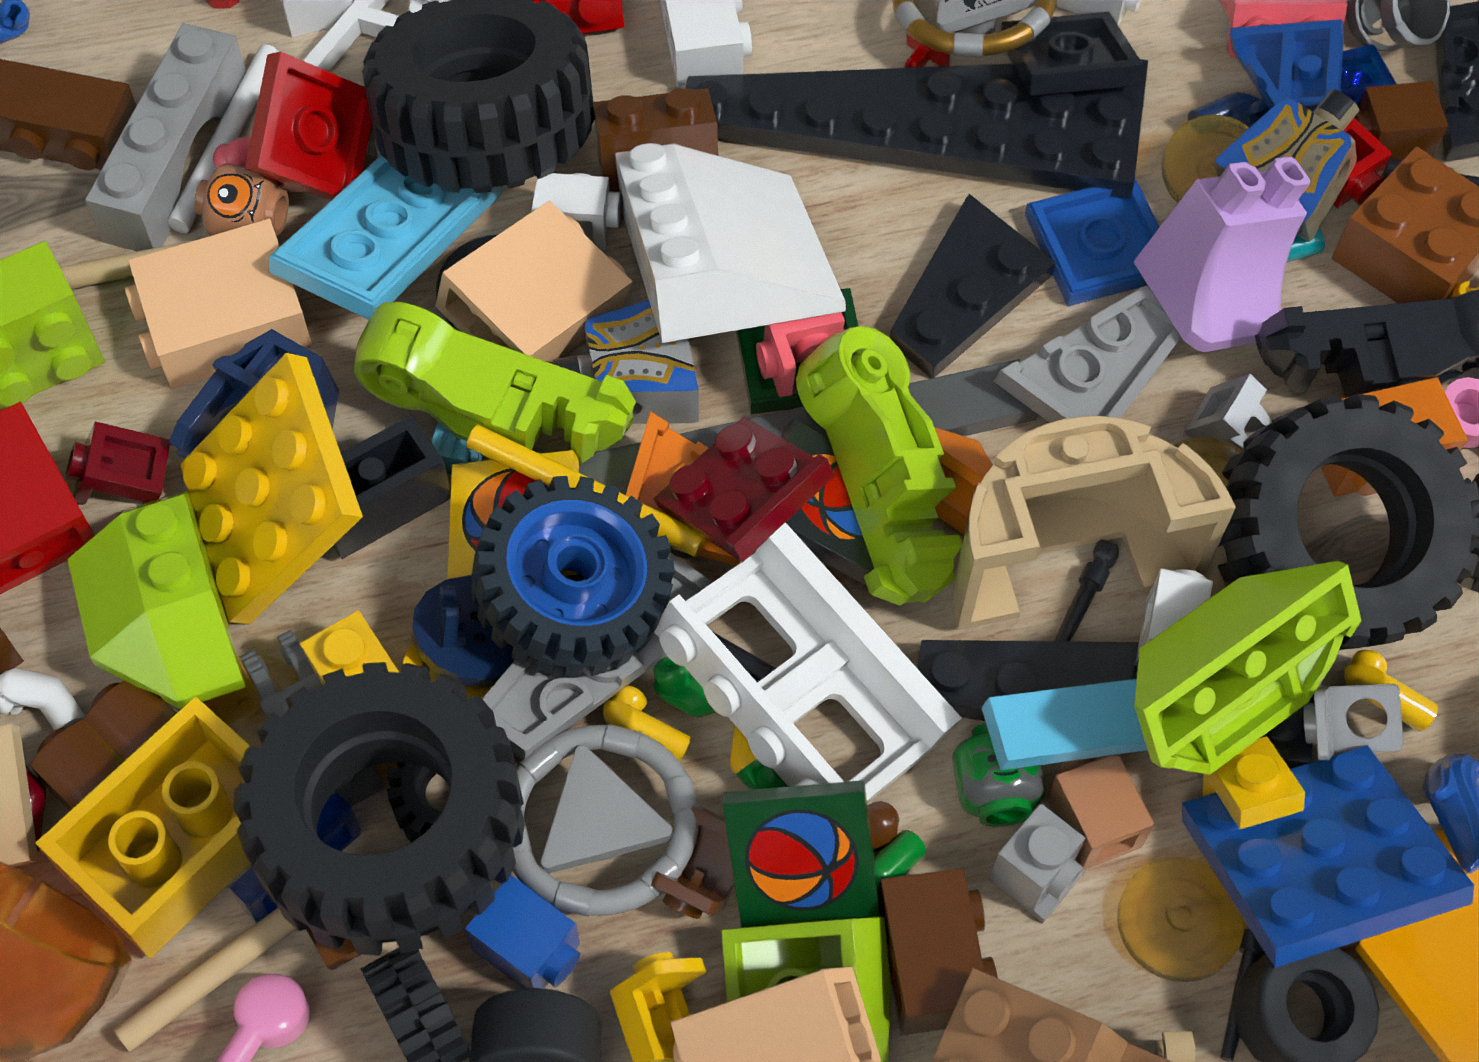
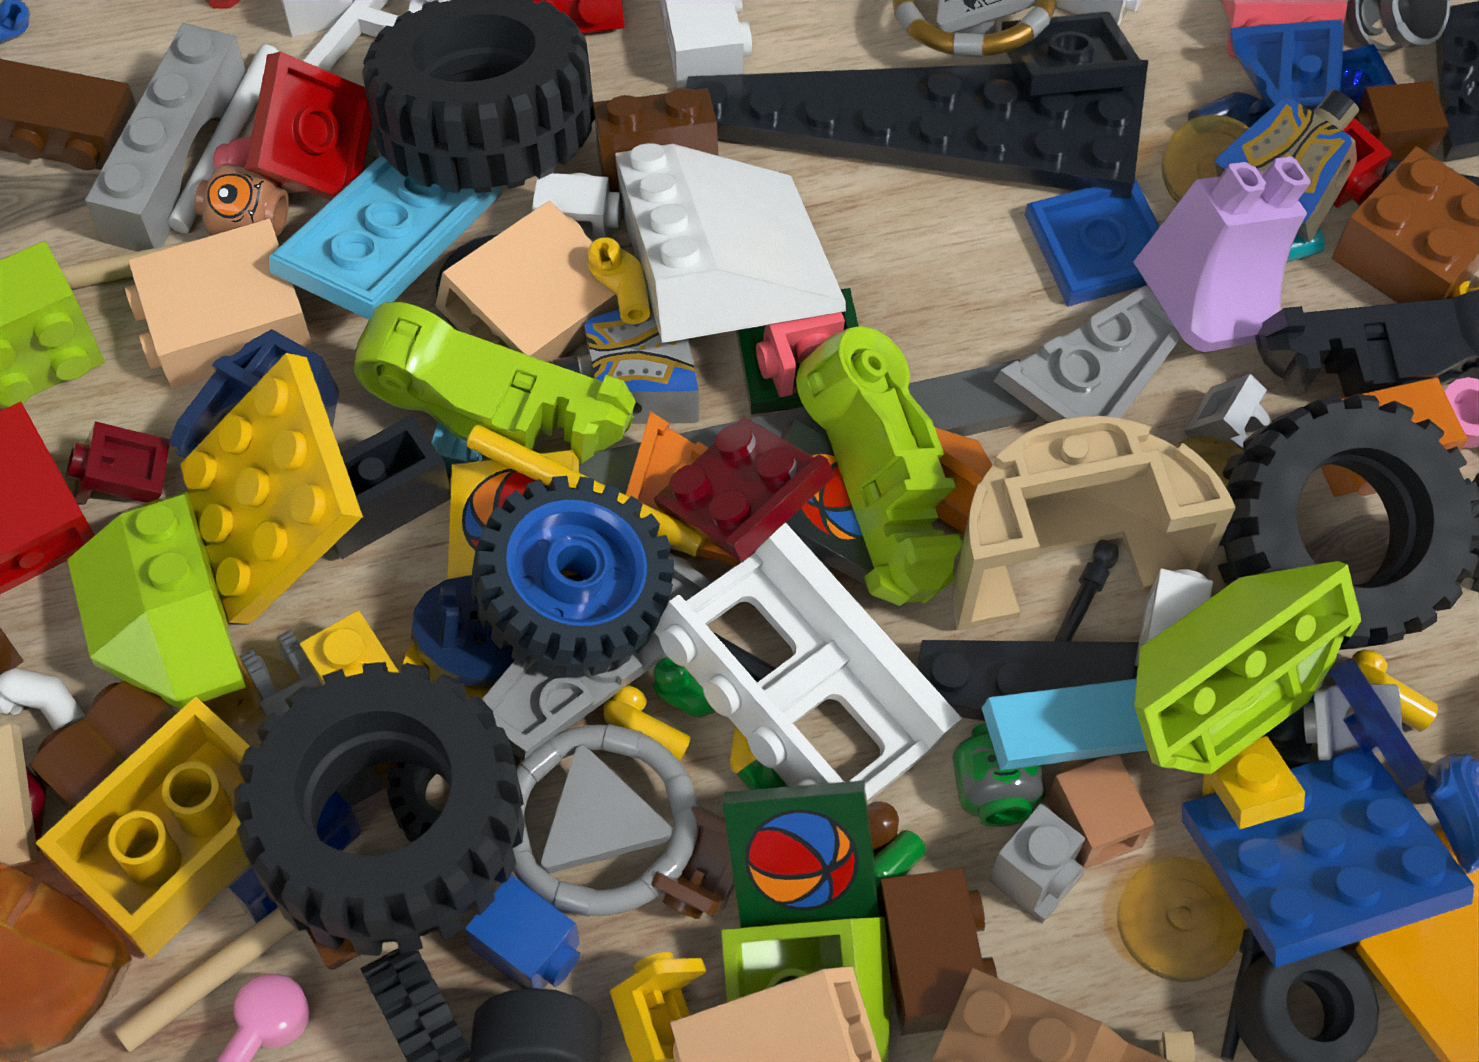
black wing [889,194,1056,378] -> none
red piece [905,33,950,68] -> none
none -> yellow arm [587,237,651,325]
none -> clear blue plate [1328,659,1428,790]

